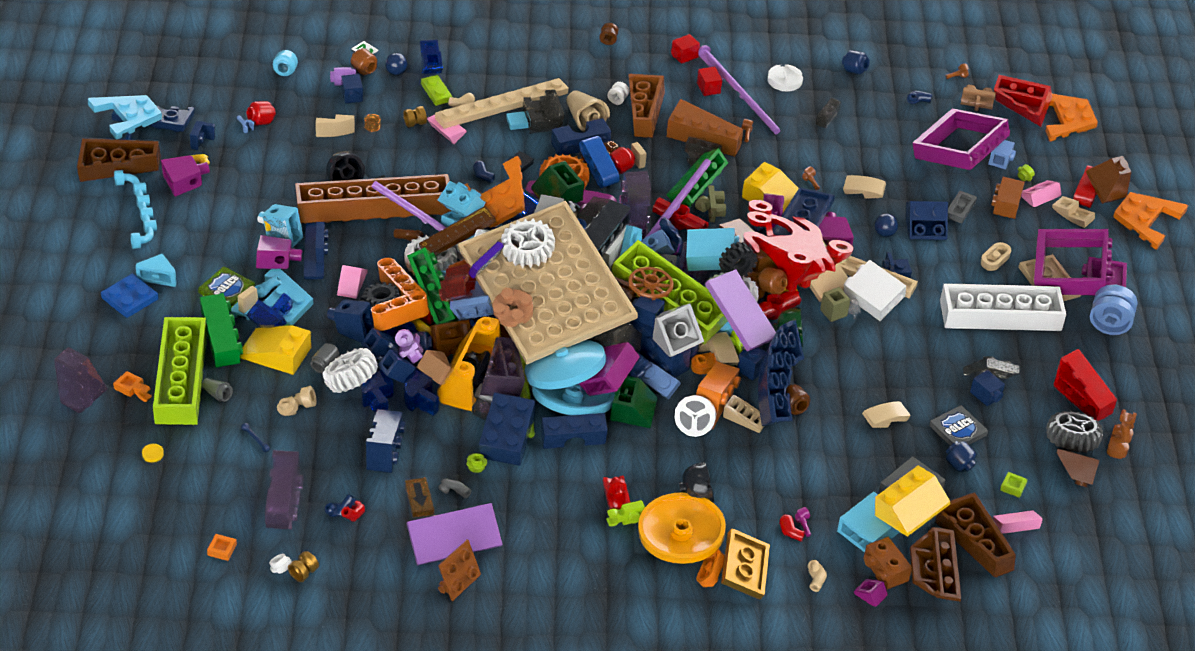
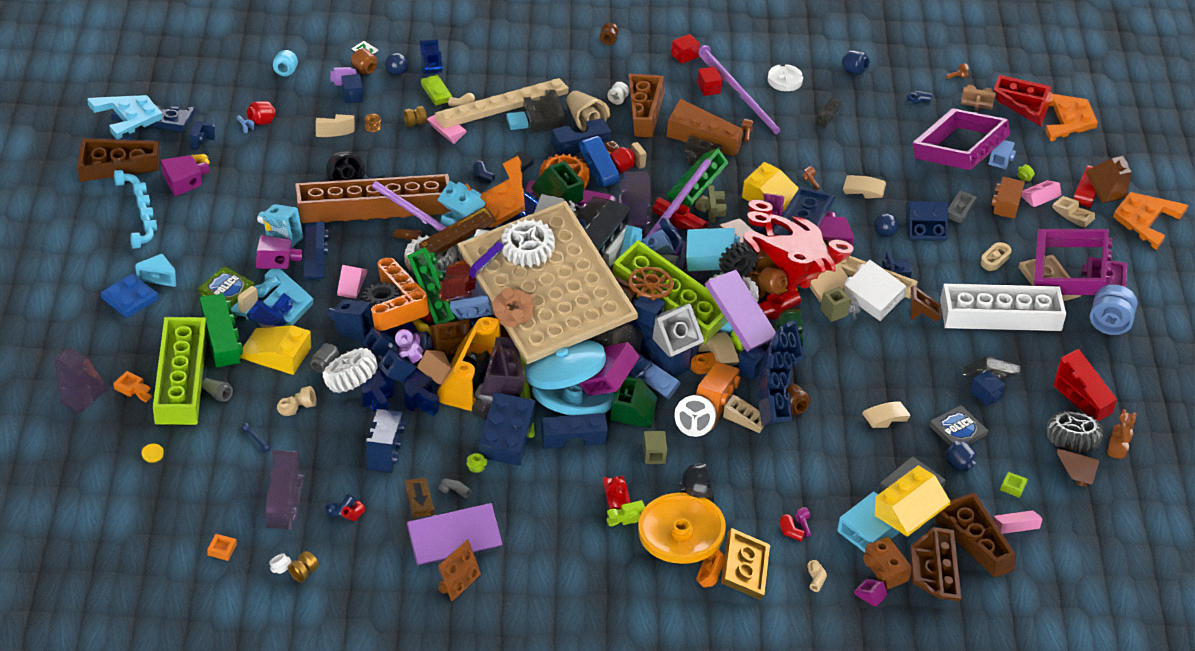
none -> olive brick [643,431,667,464]
none -> reddish brown slope [910,285,942,322]

